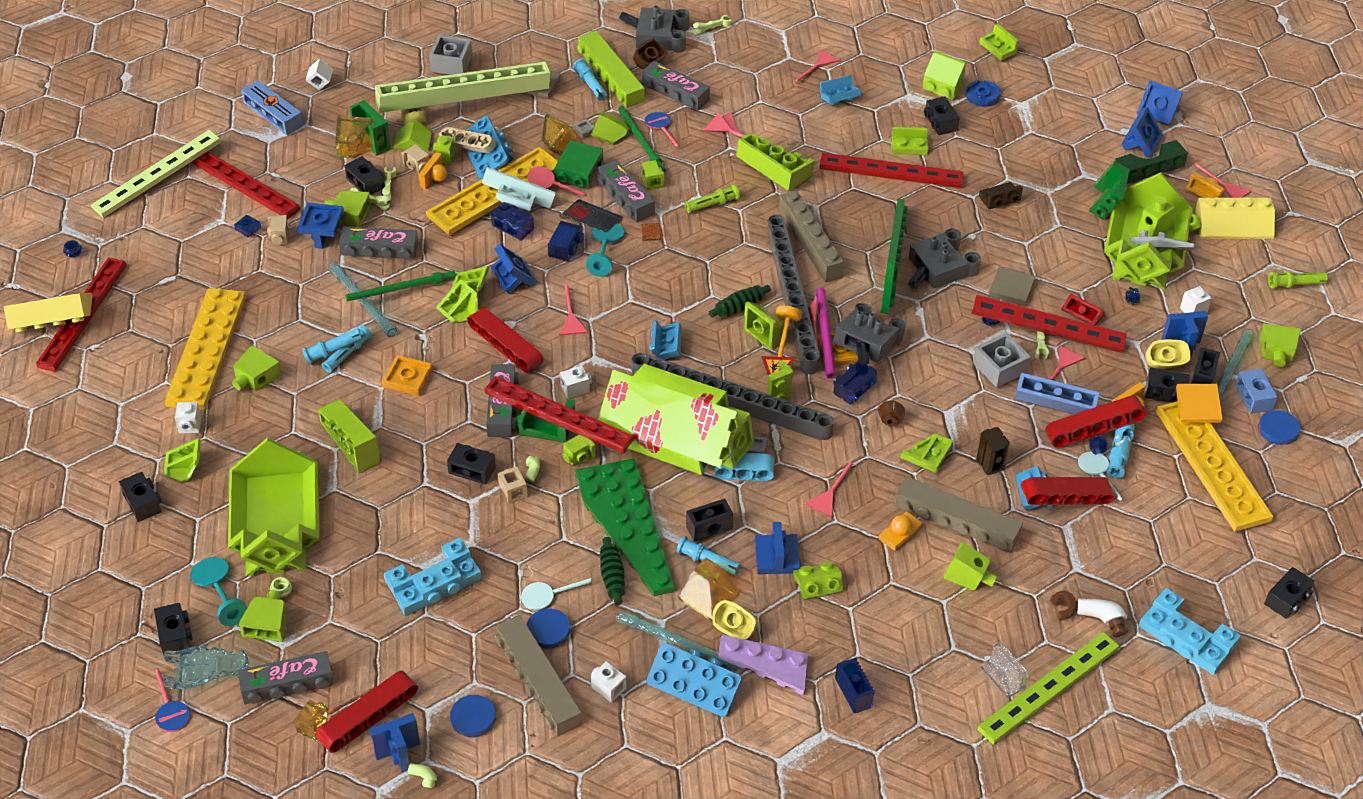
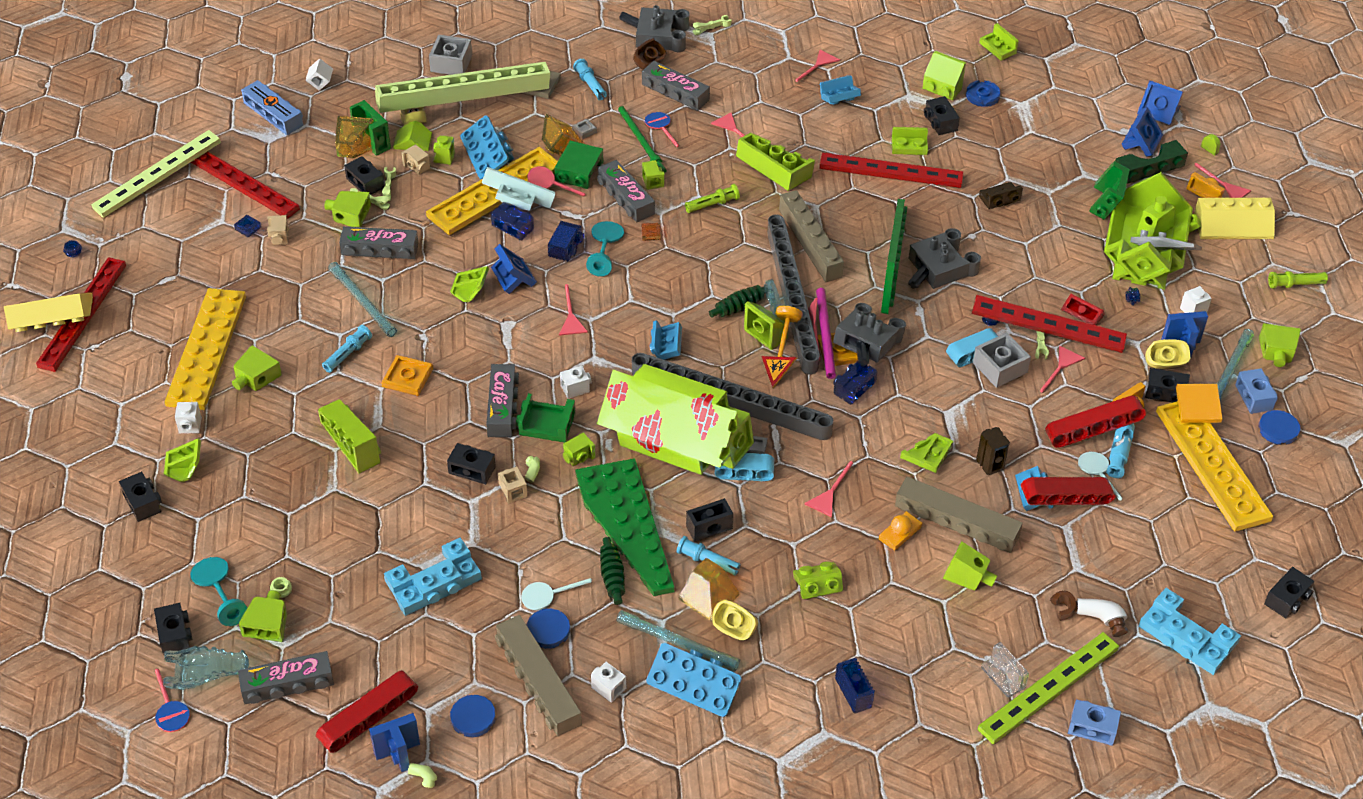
lime panel [228,437,319,576] -> none
clear yellow brick [294,700,329,741] -> none
blue bracket [297,202,344,249] -> none
medium azure pin [303,327,363,364] -> none
green bar [345,271,456,302] -> none
light orange tile [419,152,447,189] -> none
lime slope [435,279,479,323] -> none
tan beam [439,127,496,153] -> none
red beam [467,307,544,373] -> none
red tile [485,376,634,454] -> none
black sticker [562,199,622,232] -> none
lime brick [577,31,645,108] -> none
lime slope [591,111,629,145] -> none
coral piece [704,113,745,137] -> none
lavender wing [718,635,808,695] -> none
blue bracket [755,522,800,574] -> none
lime bracket [767,360,794,400] -> none
reddish brown cone [878,400,905,426] -> none
dark tan tile [989,267,1035,306] -> none
medium blue brick [1014,372,1100,414] -> none
clear blue plate [1089,435,1108,455] -> none
black brick [1191,347,1221,384] -> none
none -> clear light blue tile [764,279,781,317]
none -> medium azure beam [946,328,998,367]
none -> medium blue brick [1068,699,1121,746]
none -> lime tile [1201,134,1221,156]

